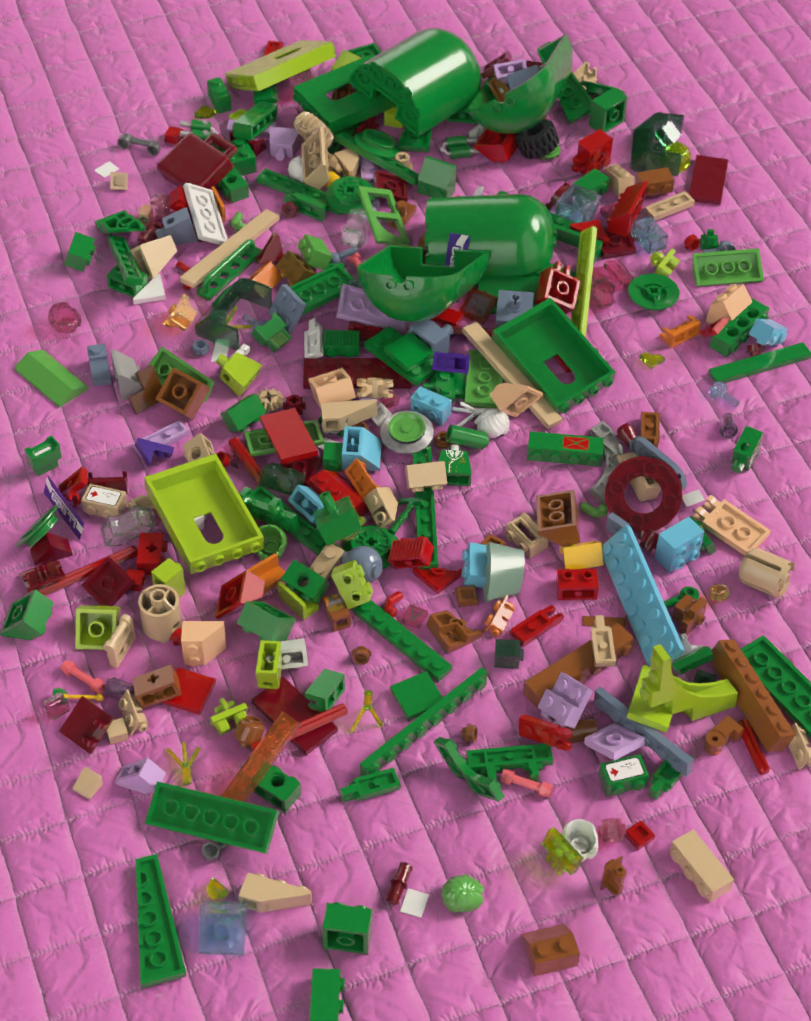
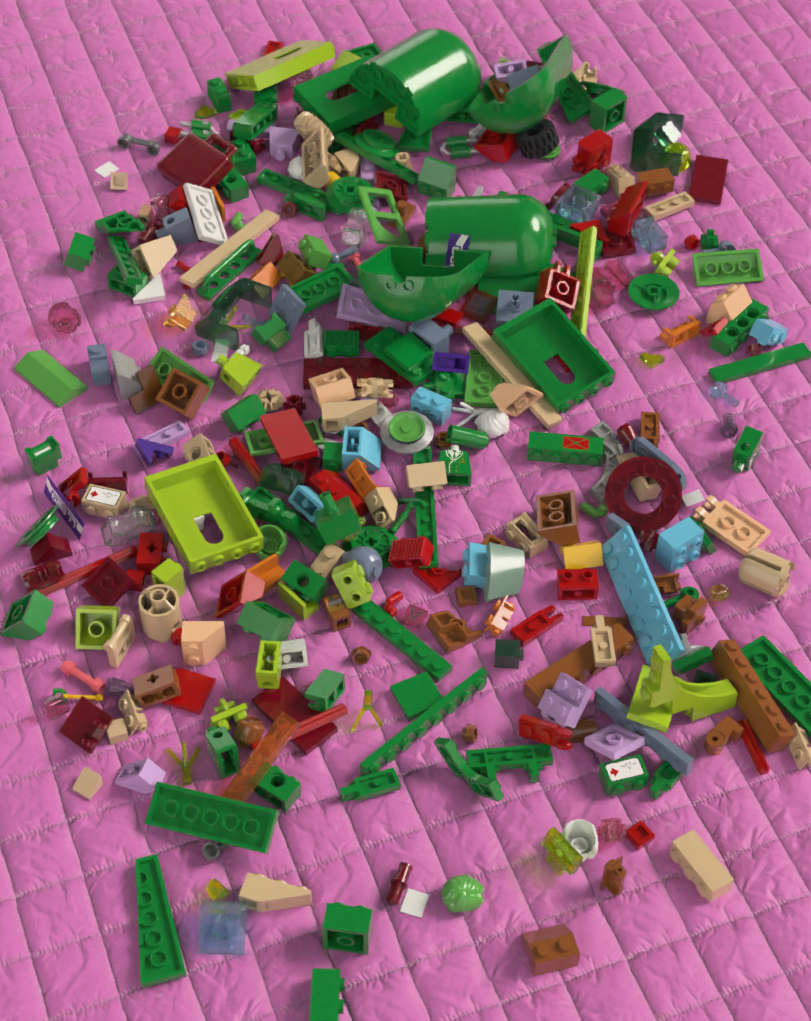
dark red plate [481,51,512,79] -> none
coral bar [500,769,553,798] -> none
none -> green torso [205,726,241,780]
none -> dark orange hinge [653,573,681,594]

